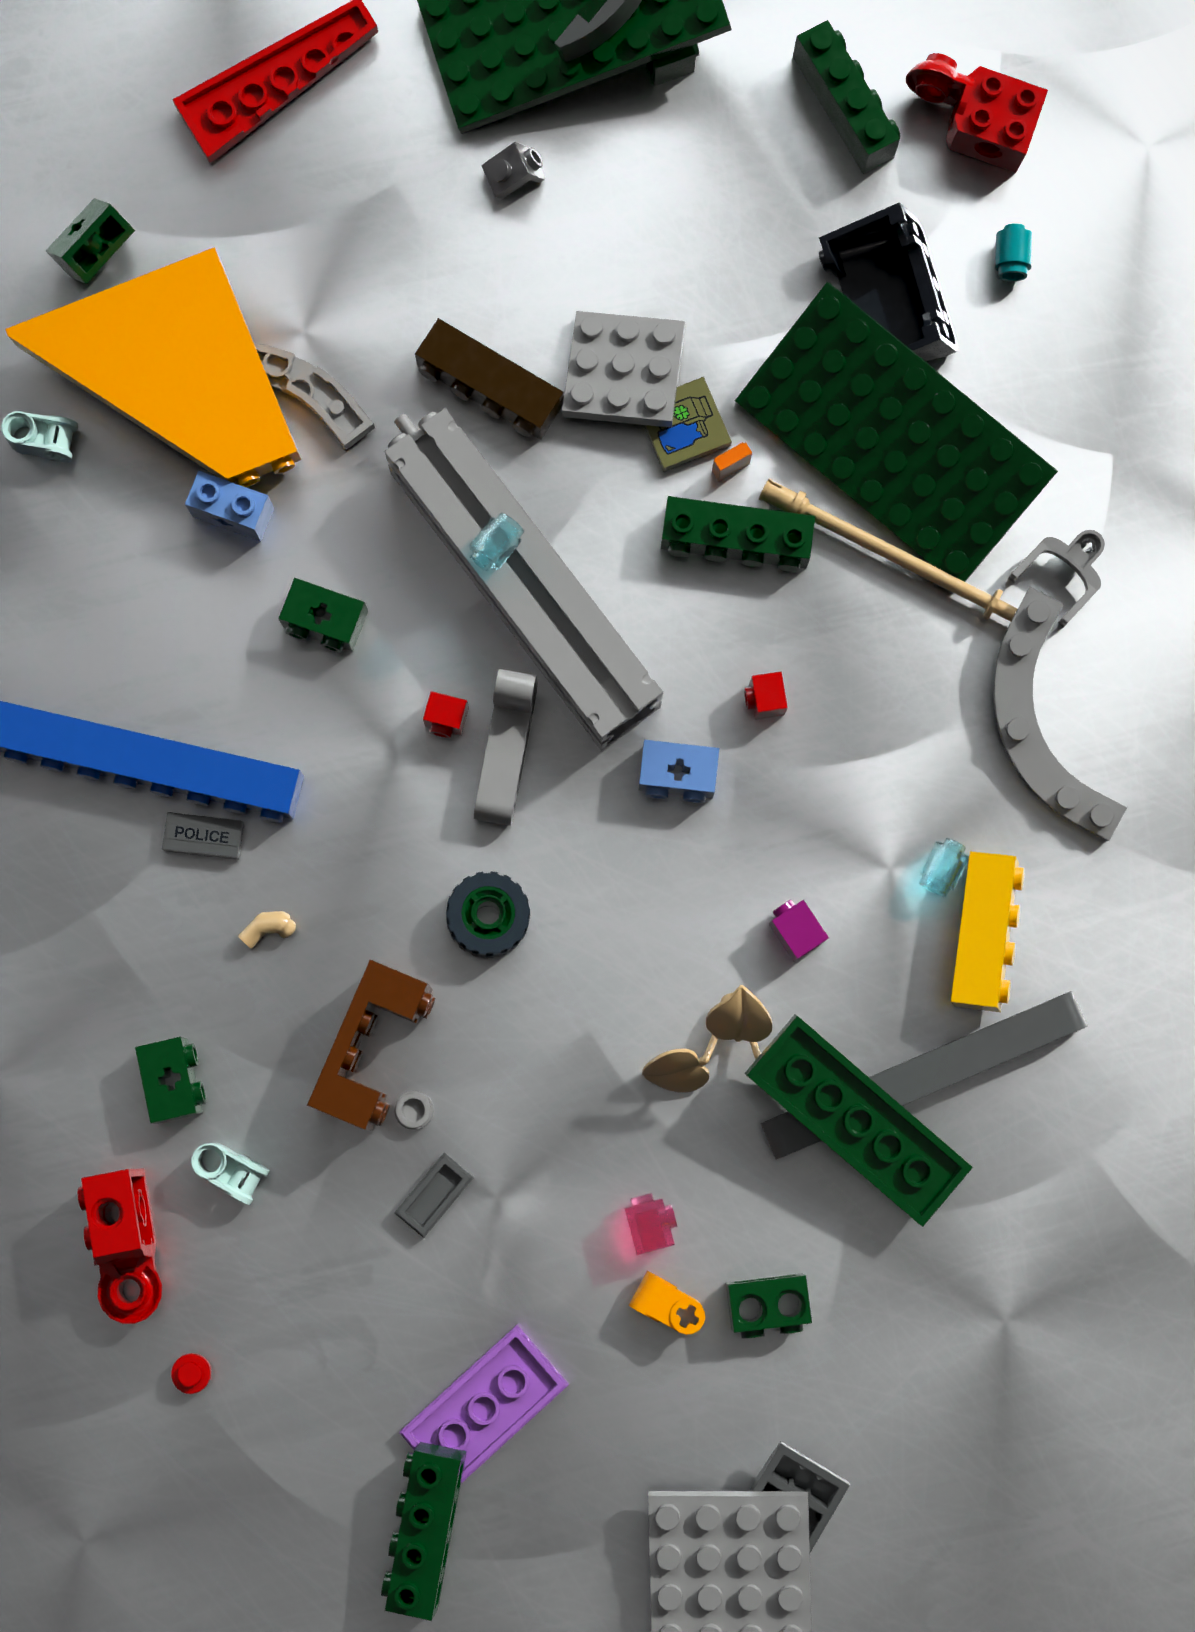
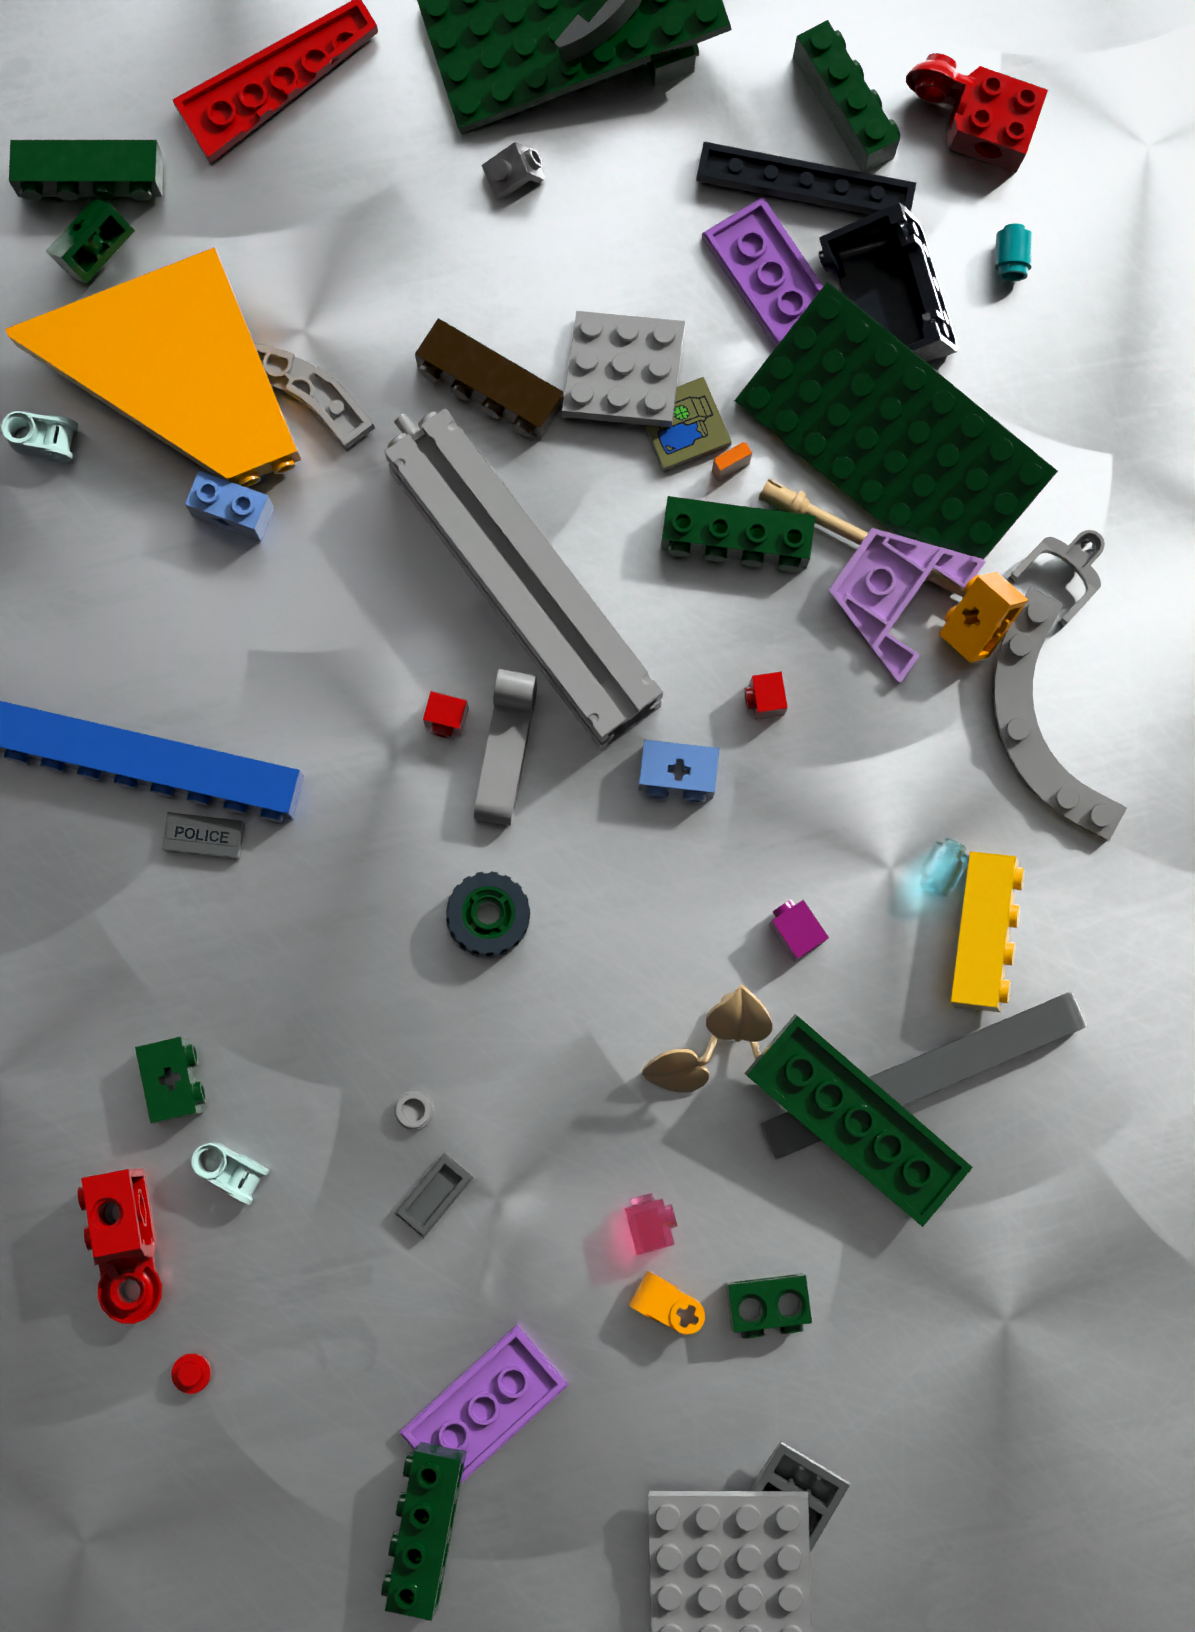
tan arm [238,911,296,949] -> none
dark green brick [278,577,368,653] -> none
reddish brown plate [307,960,436,1131] -> none
clear light blue brick [469,513,524,571] -> none
none -> dark green brick [9,140,163,201]
none -> black plate [696,141,916,215]
none -> medium lavender tile [702,197,823,348]
none -> lavender wing [829,528,986,683]
none -> light orange brick [939,572,1029,663]

